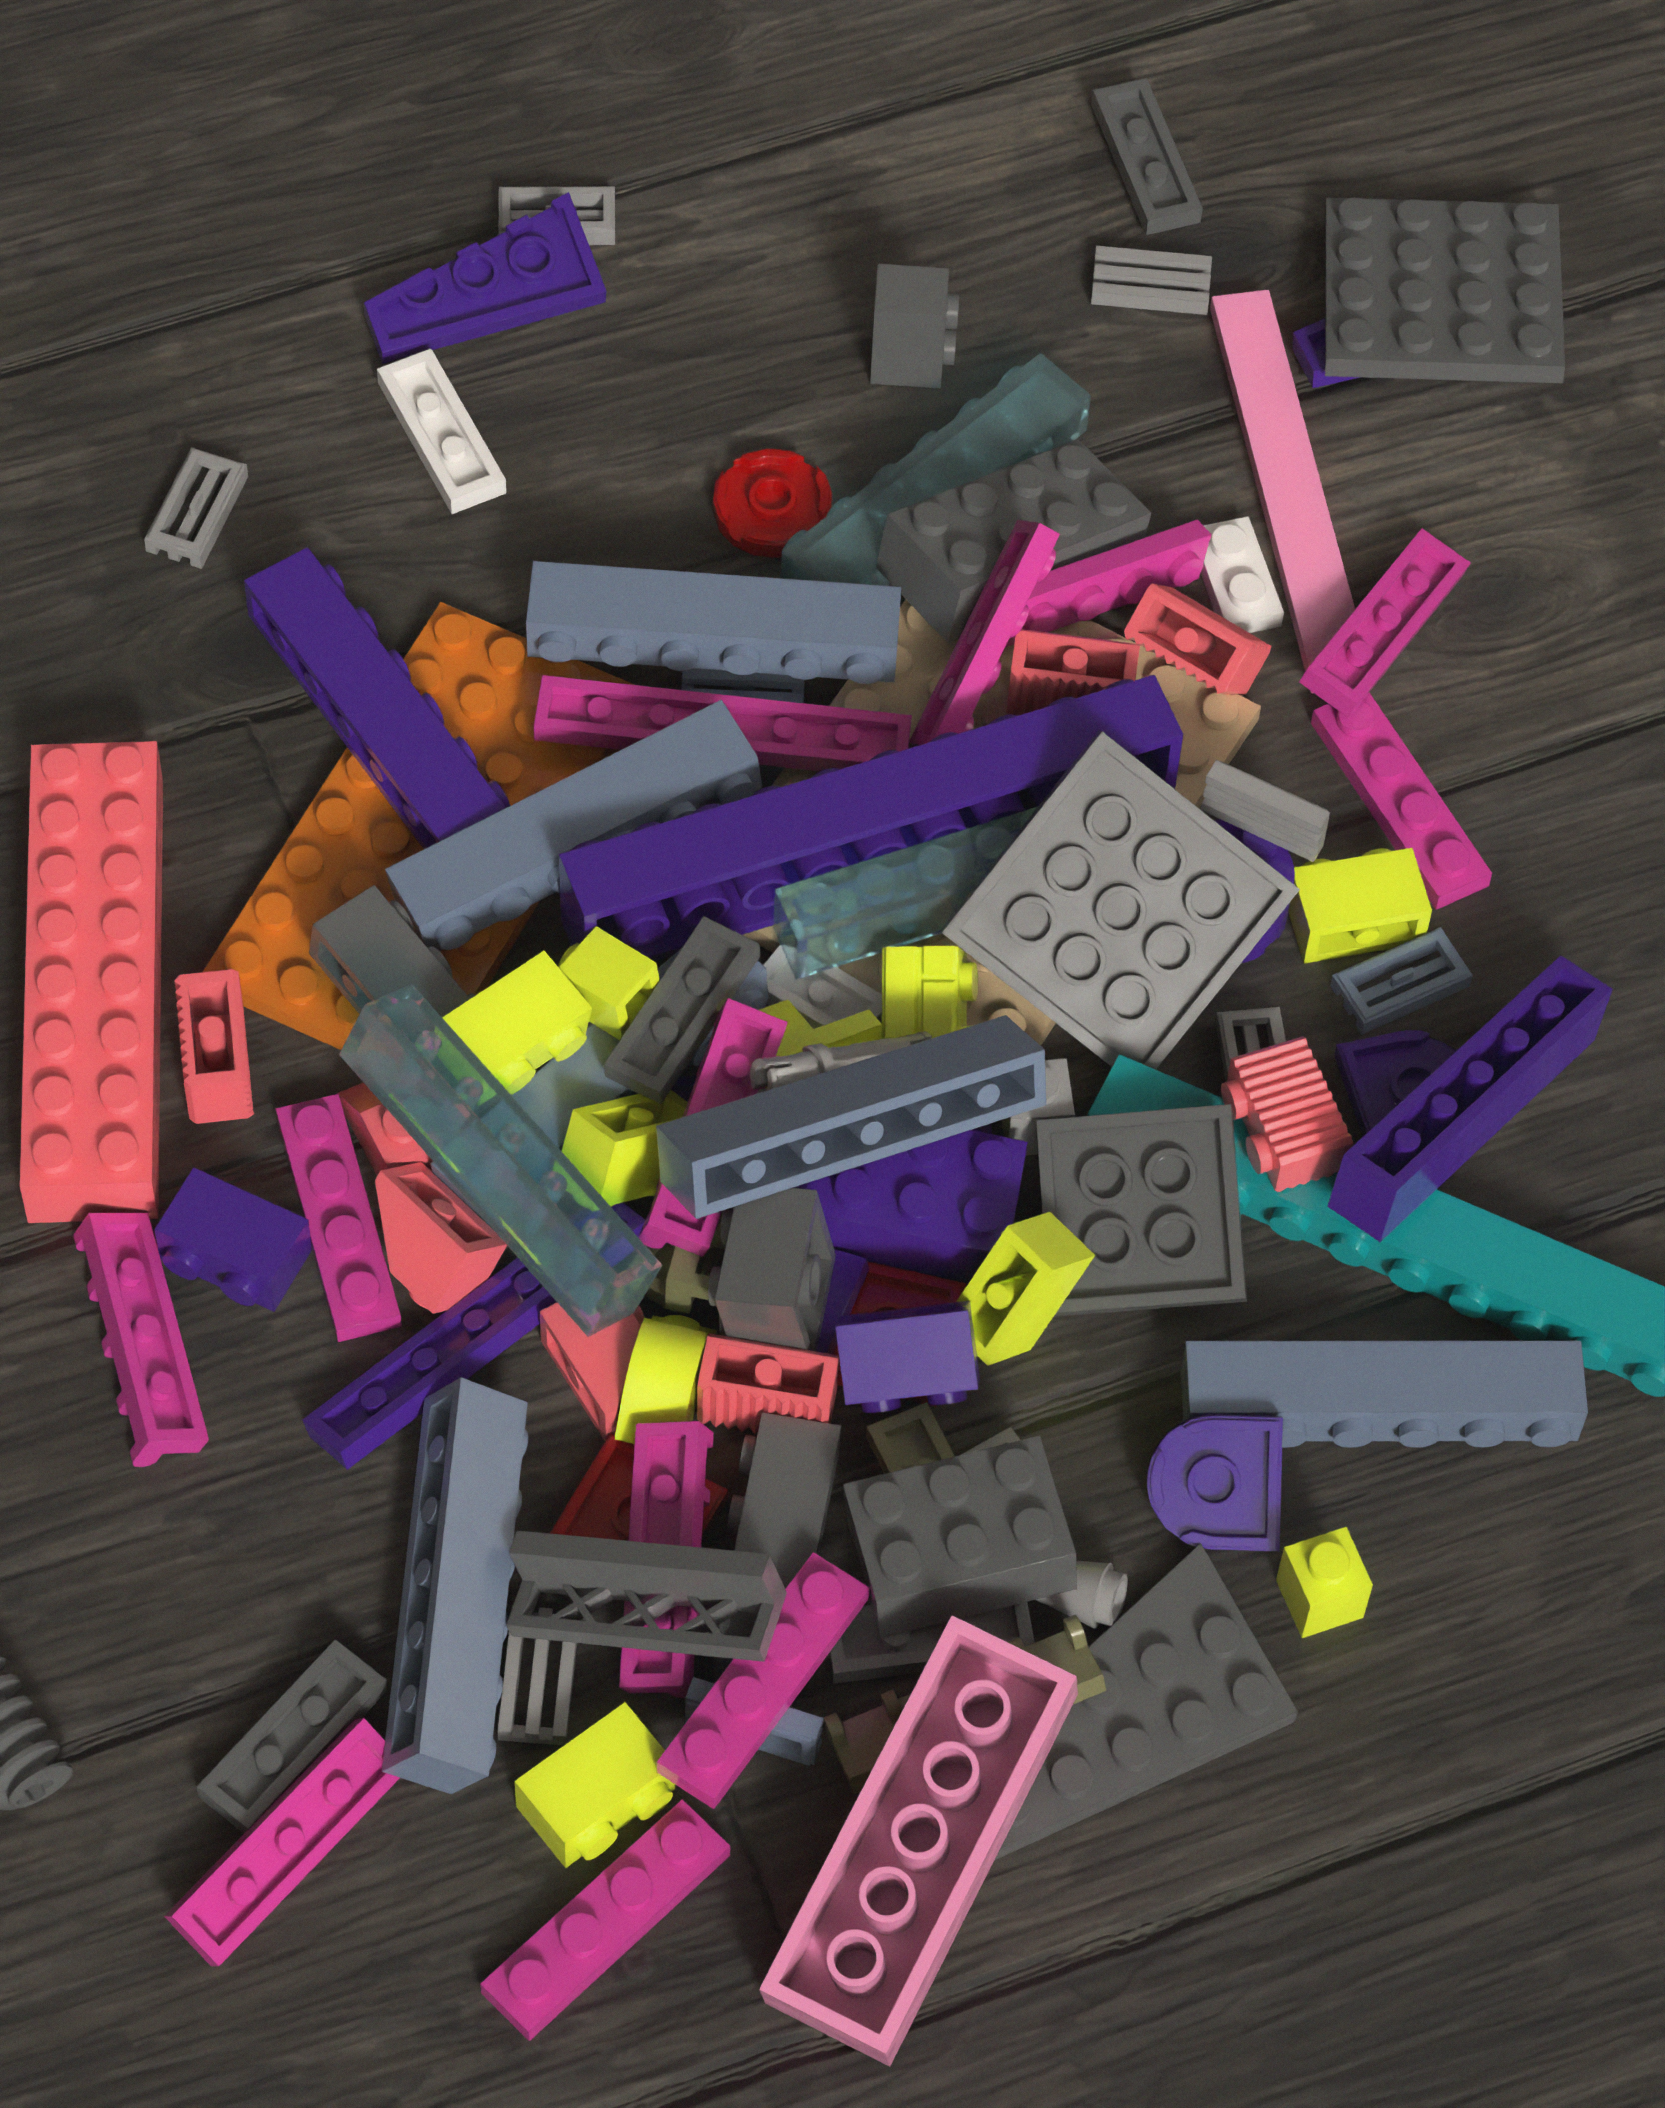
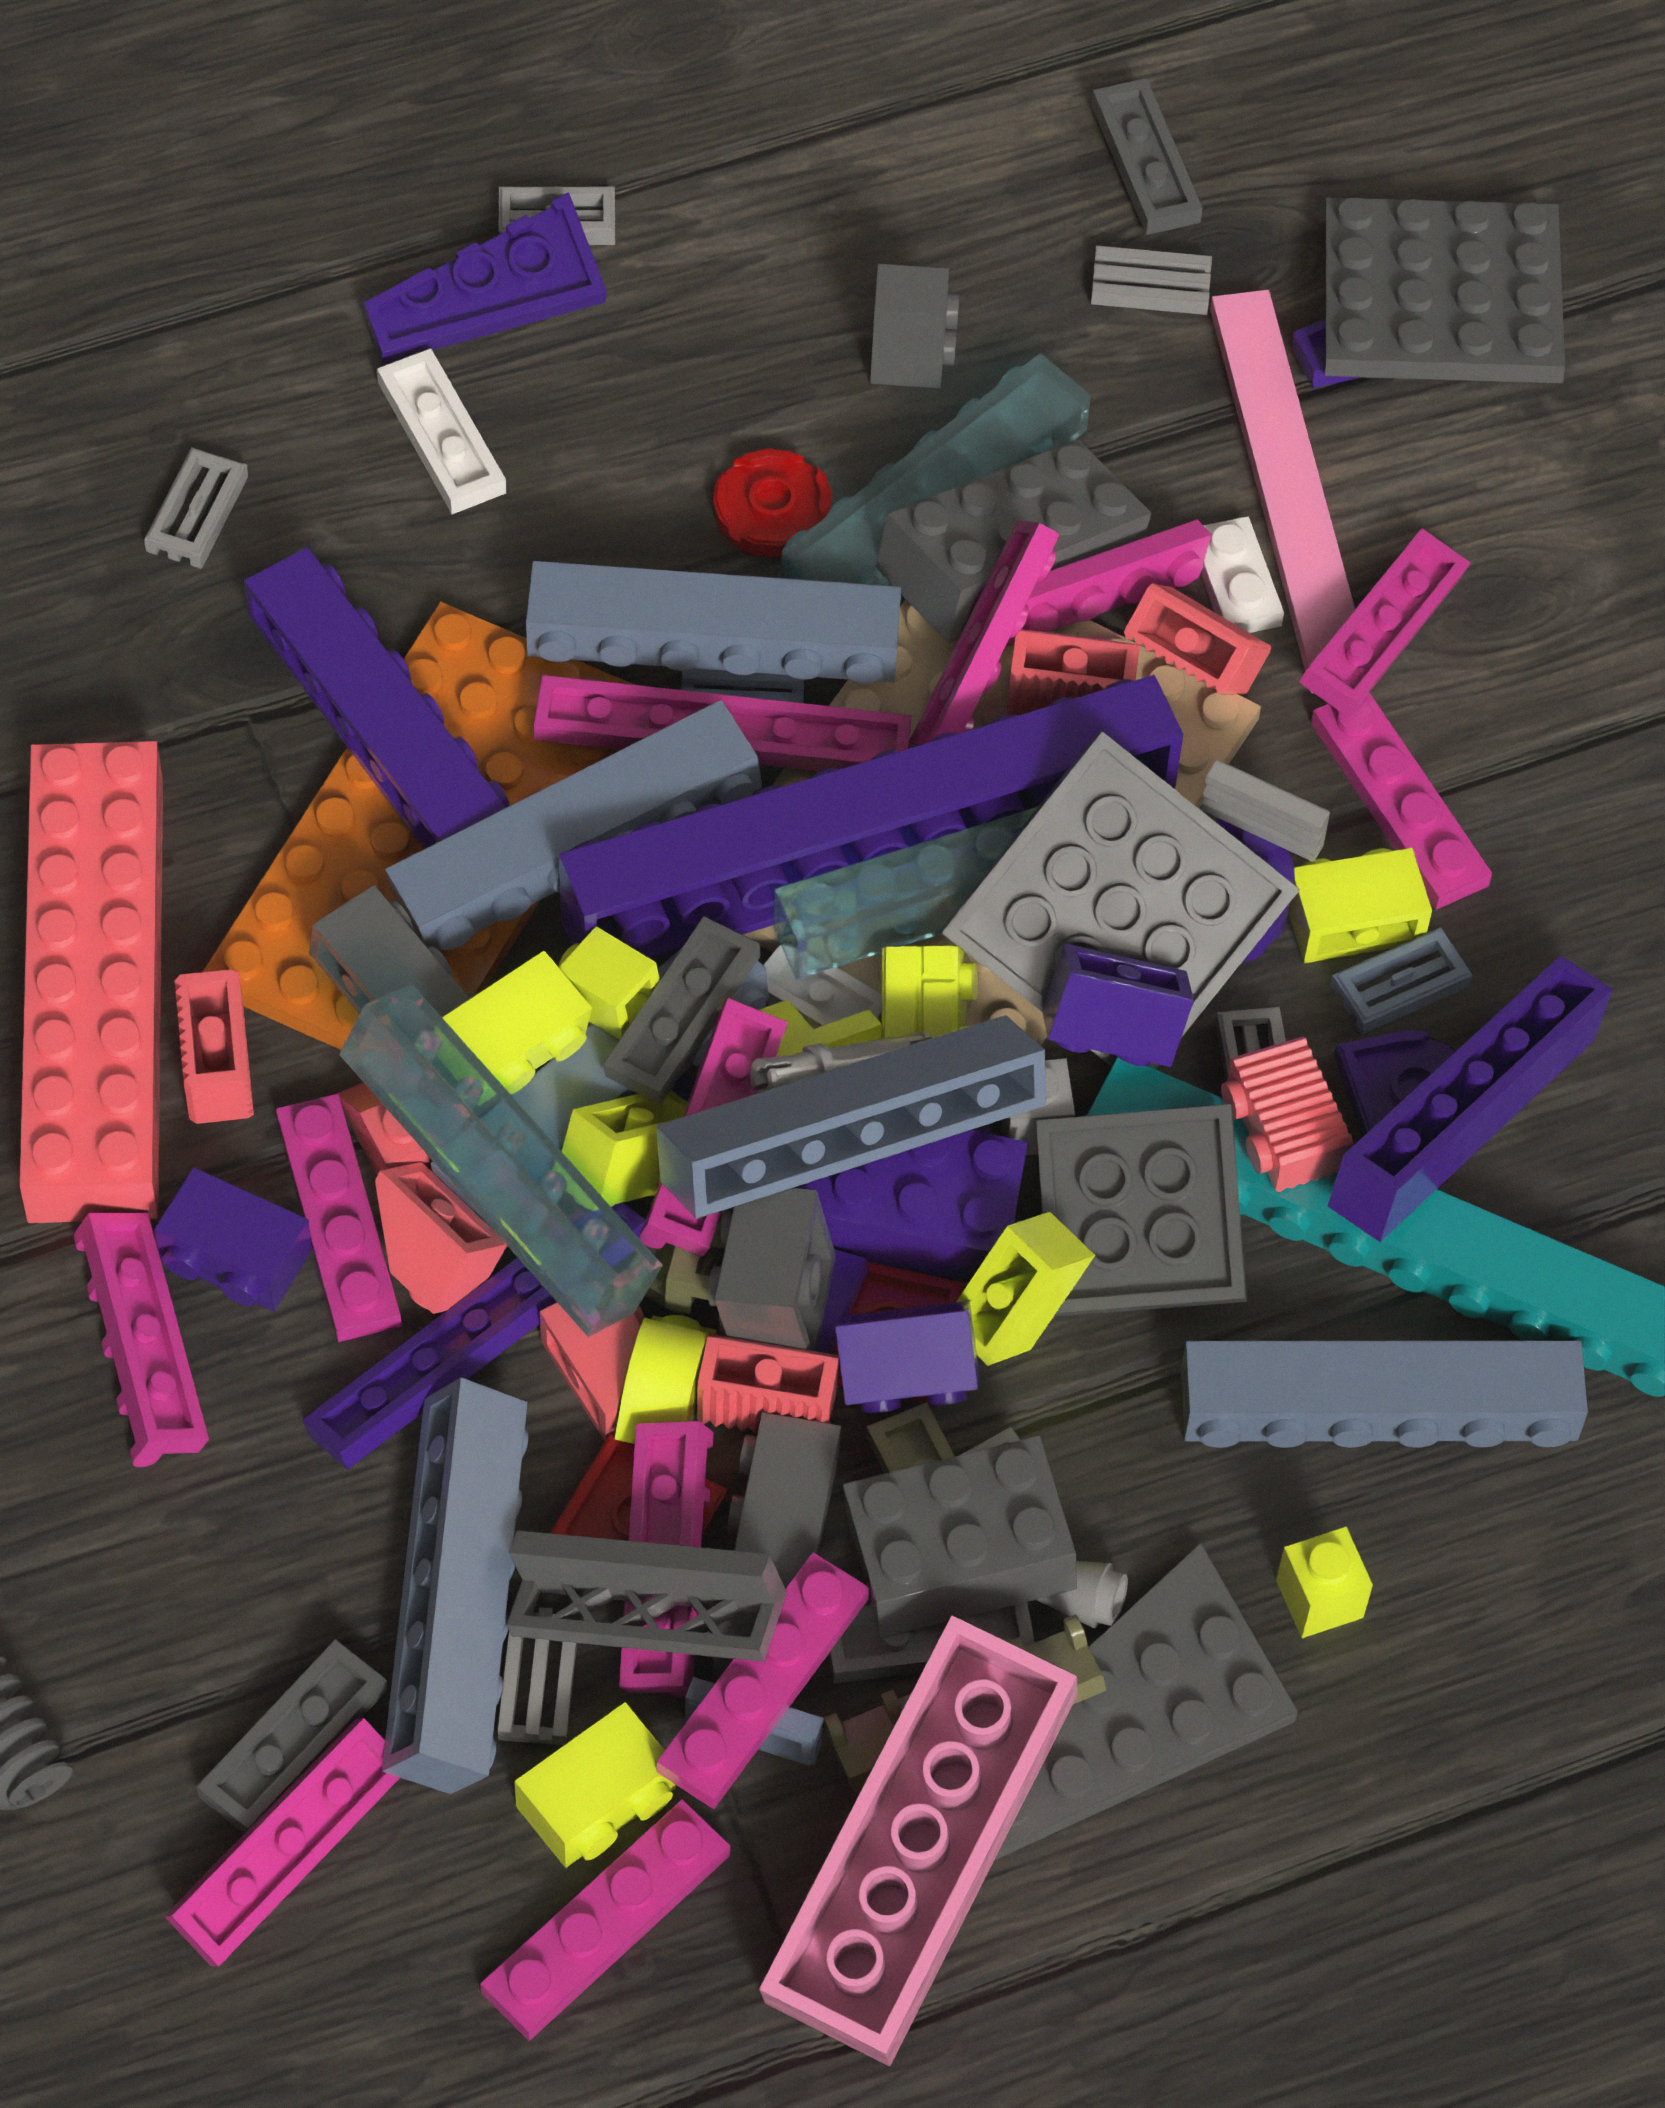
dark purple tile [1147,1414,1283,1551] -> none
none -> dark purple brick [1042,943,1194,1067]

